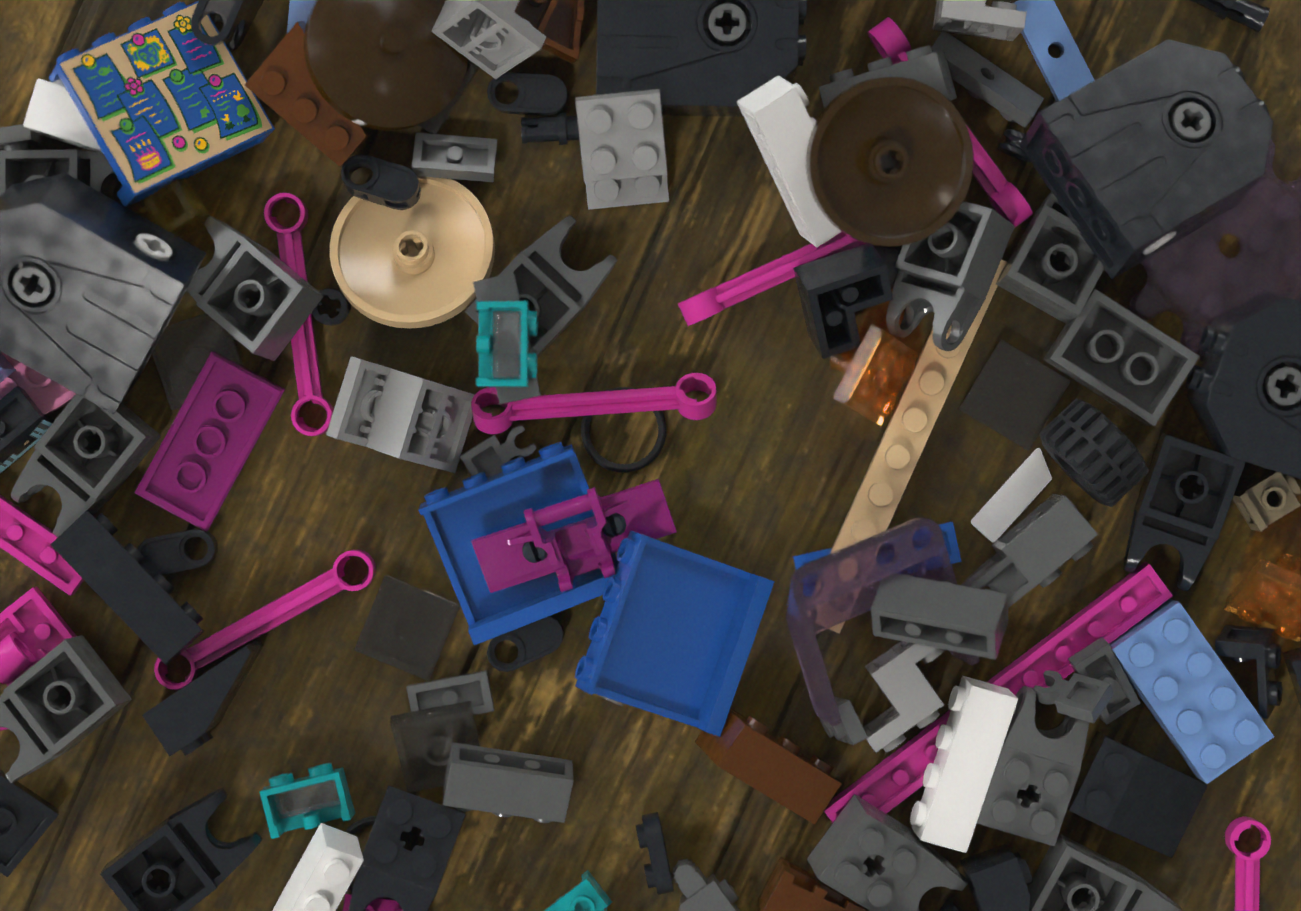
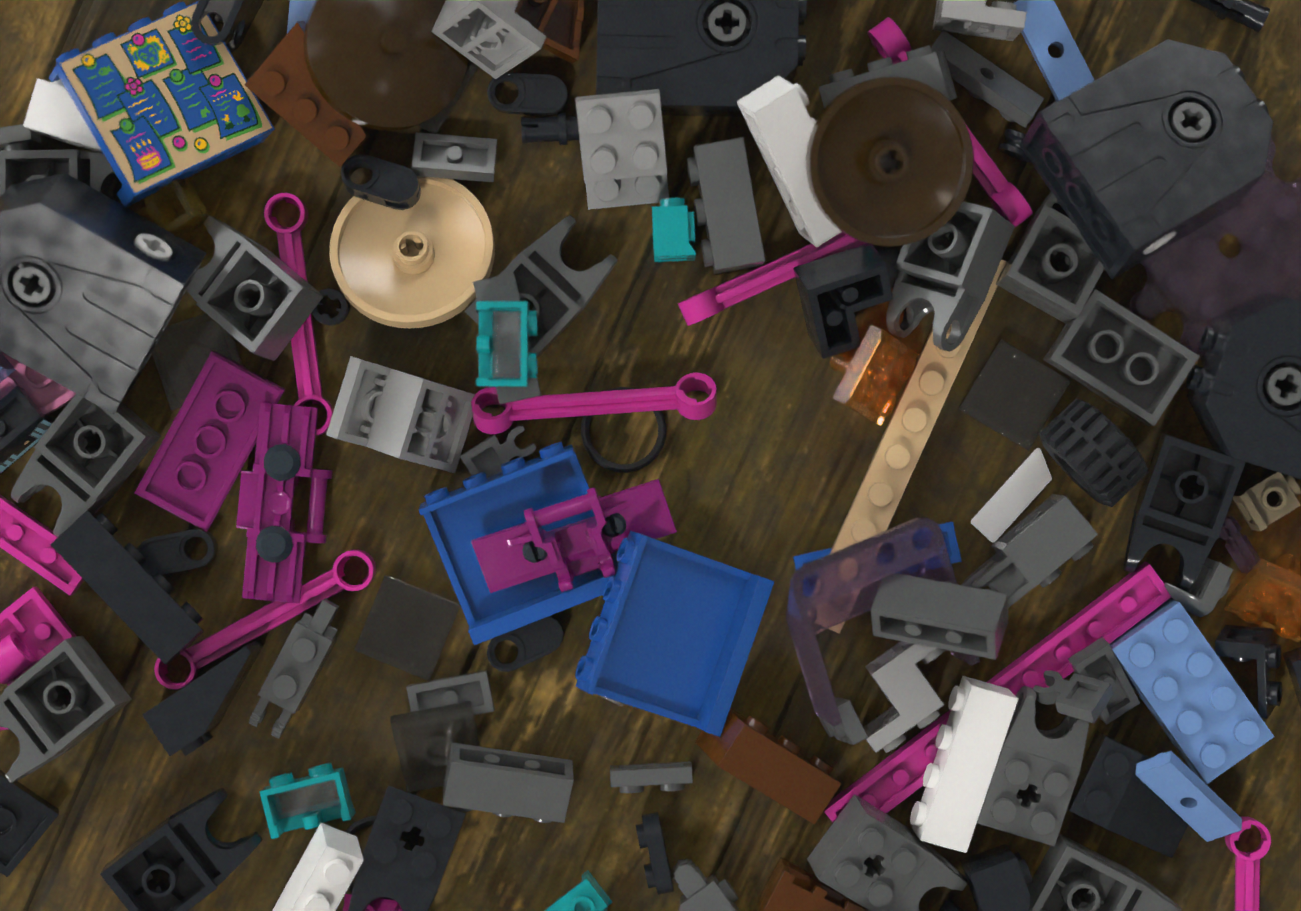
none -> magenta piece [236,402,333,604]
none -> dark grey hinge [249,598,340,739]
none -> dark grey plate [610,761,693,793]
none -> teal window [652,198,696,262]
none -> dark grey brick [686,137,765,275]
none -> medium blue tile [1136,751,1242,842]
none -> dark grey plate [1164,558,1234,617]
none -> axle [1219,516,1273,591]

